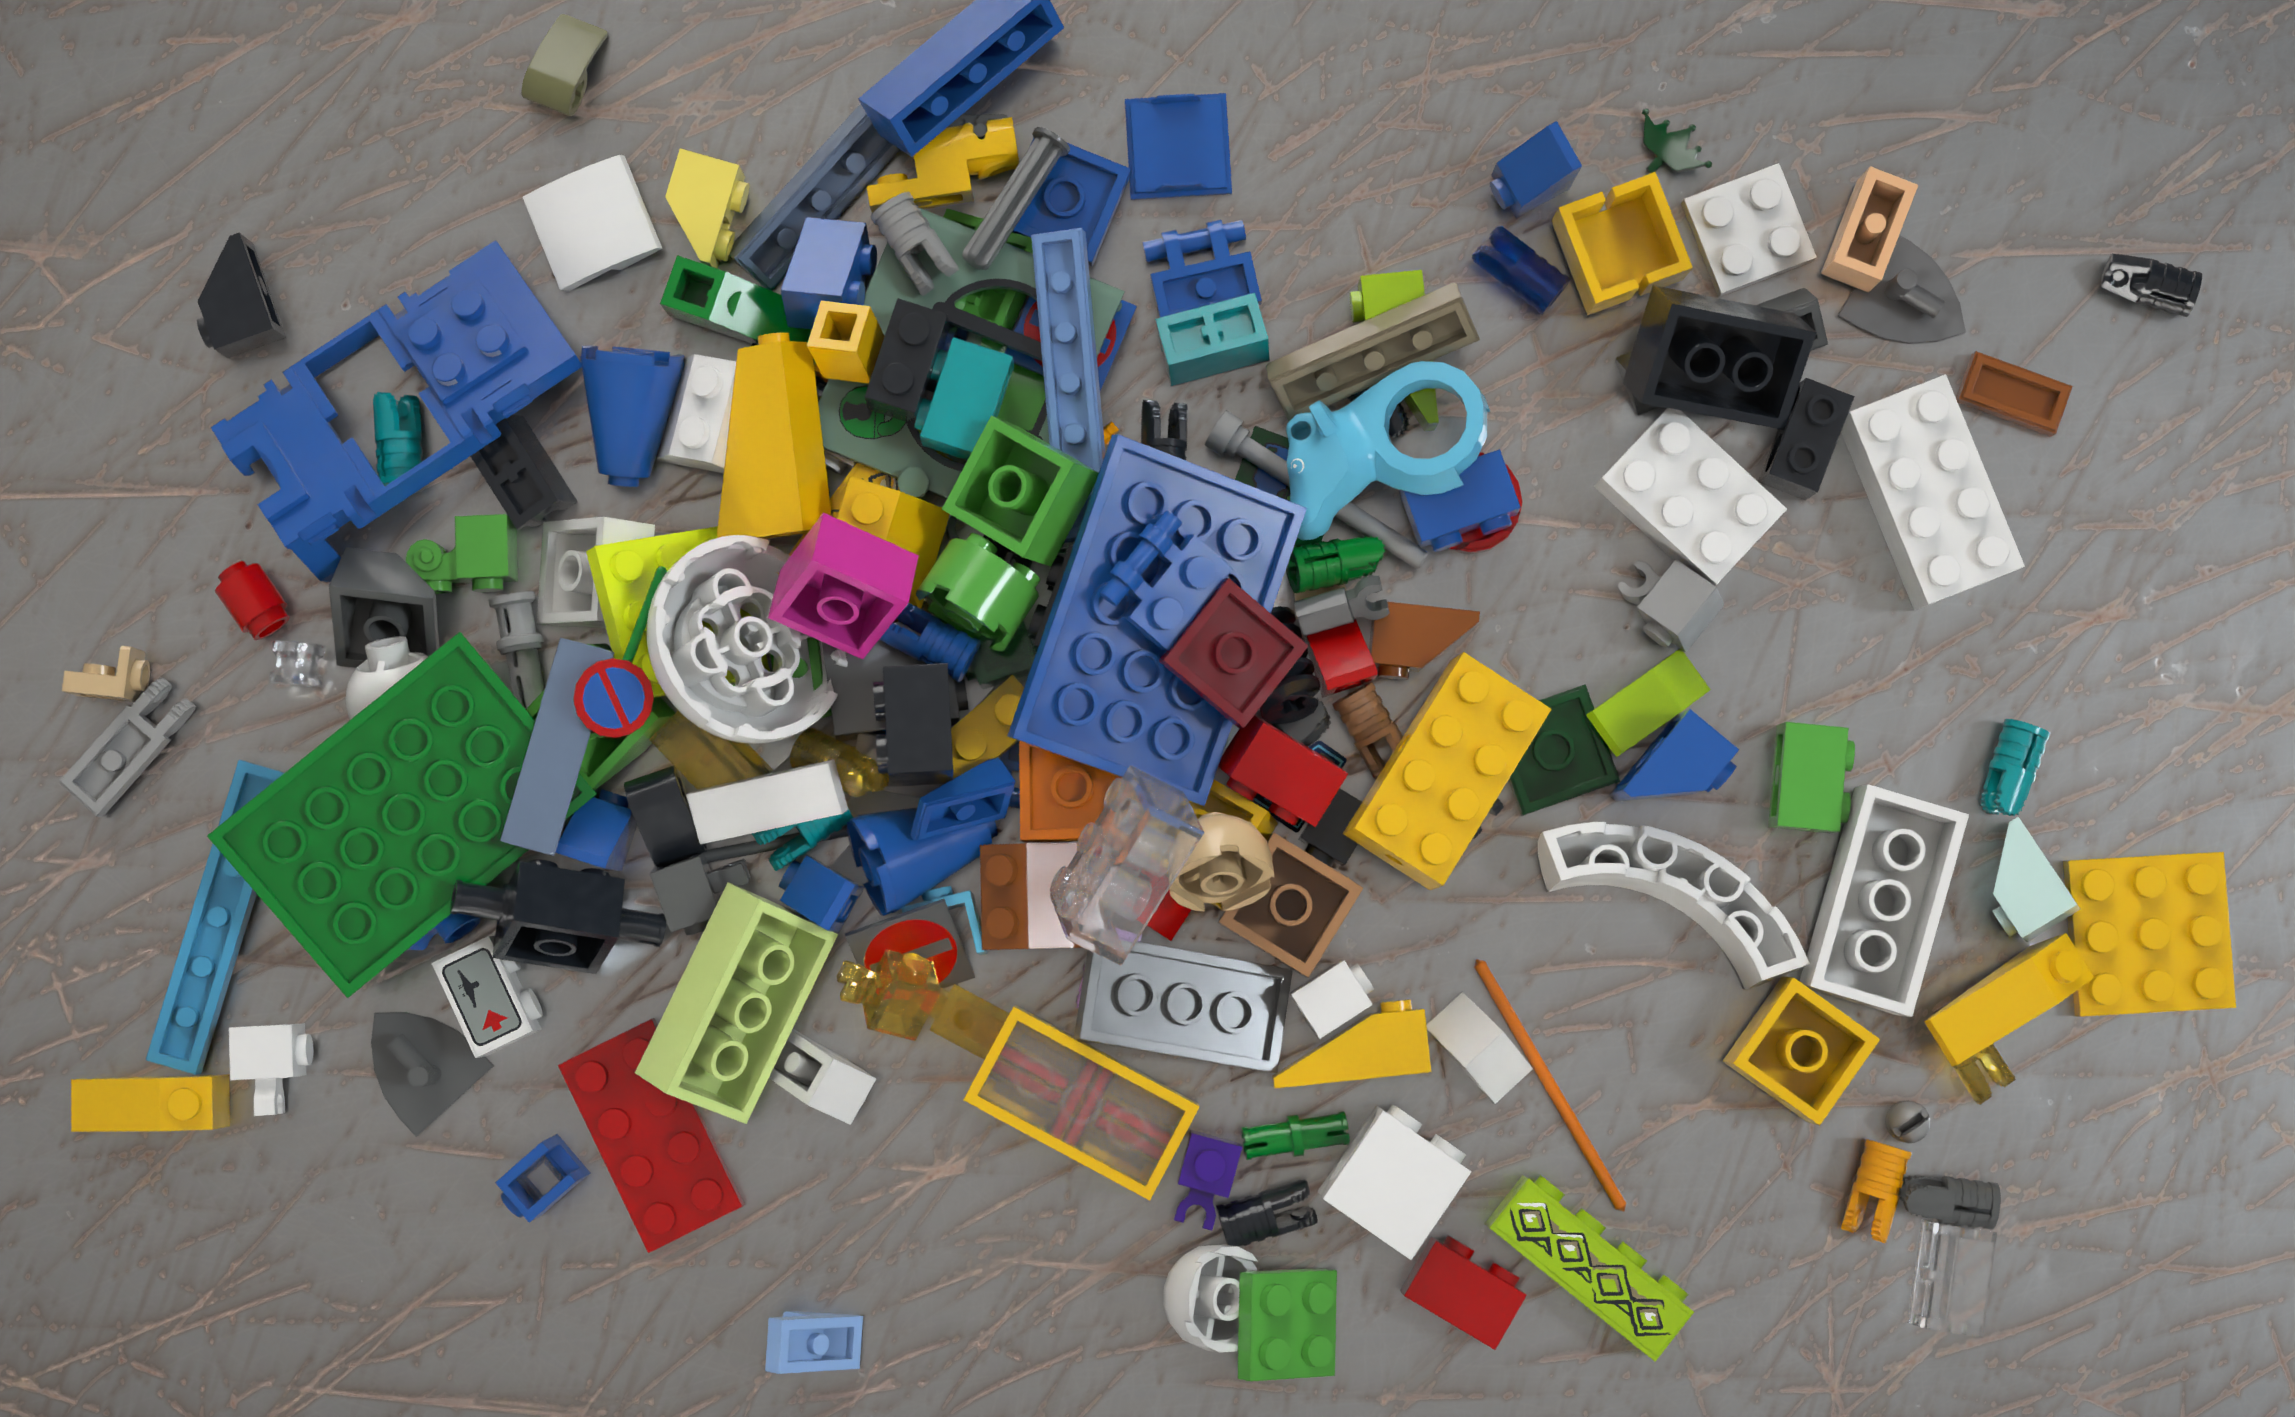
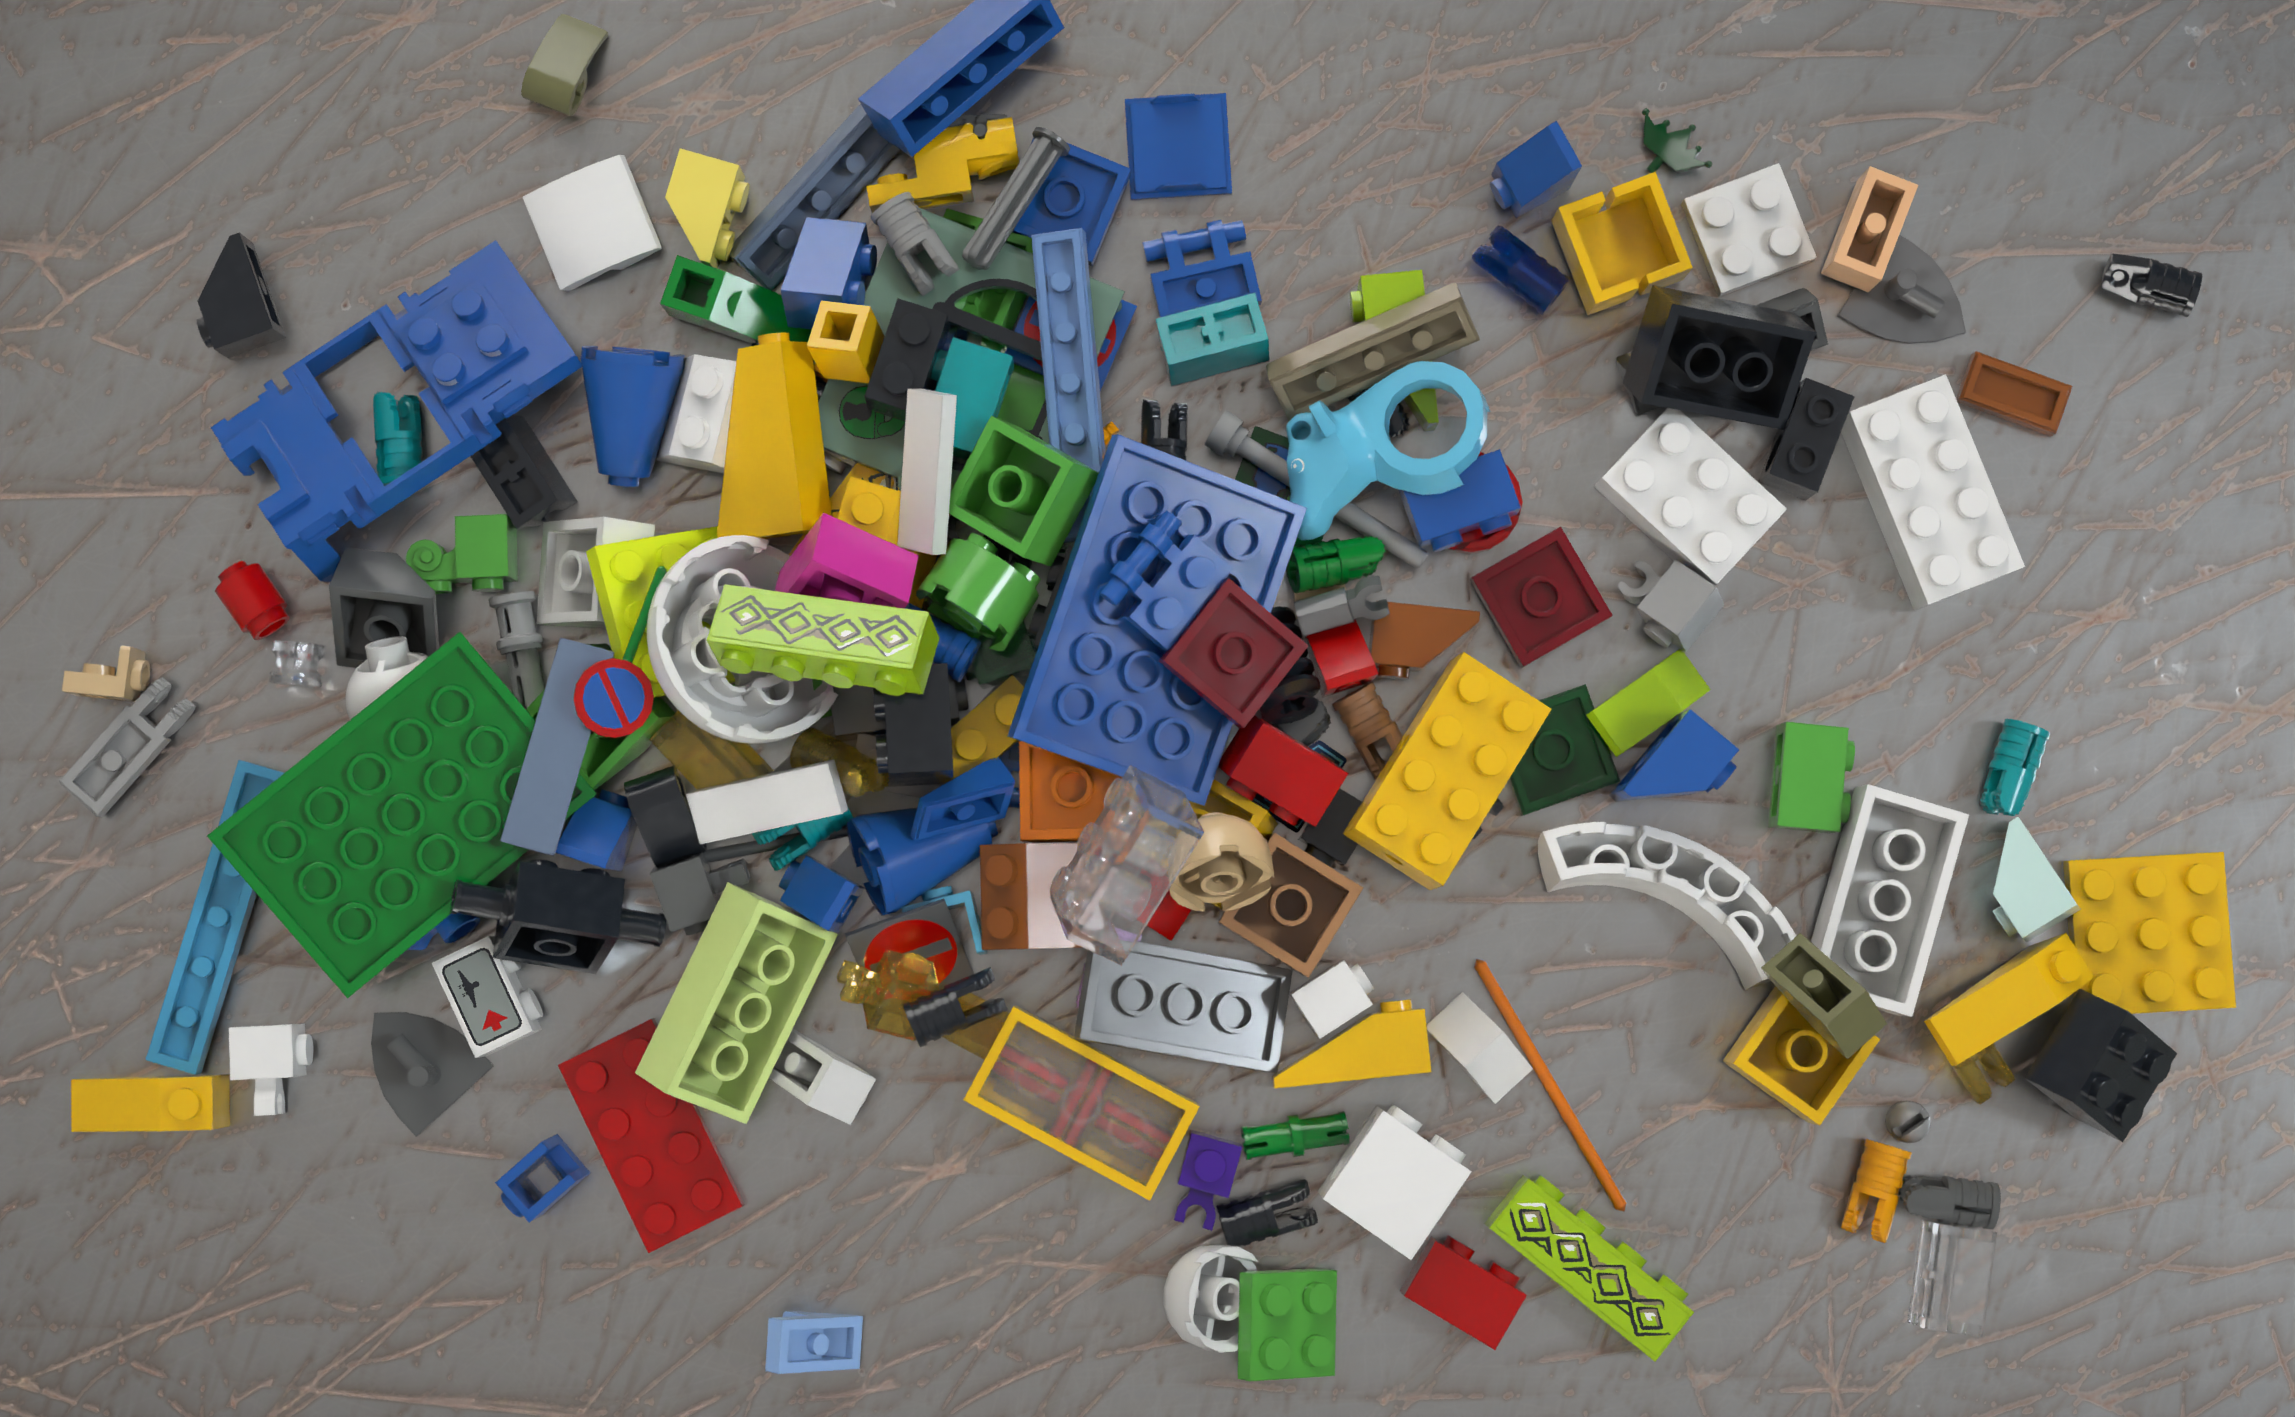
none -> lime brick [706,584,939,696]
none -> white tile [897,389,957,555]
none -> black hinge [902,967,1008,1048]
none -> dark red plate [1470,527,1613,668]
none -> olive slope [1761,933,1887,1059]
none -> black brick [2025,989,2177,1142]

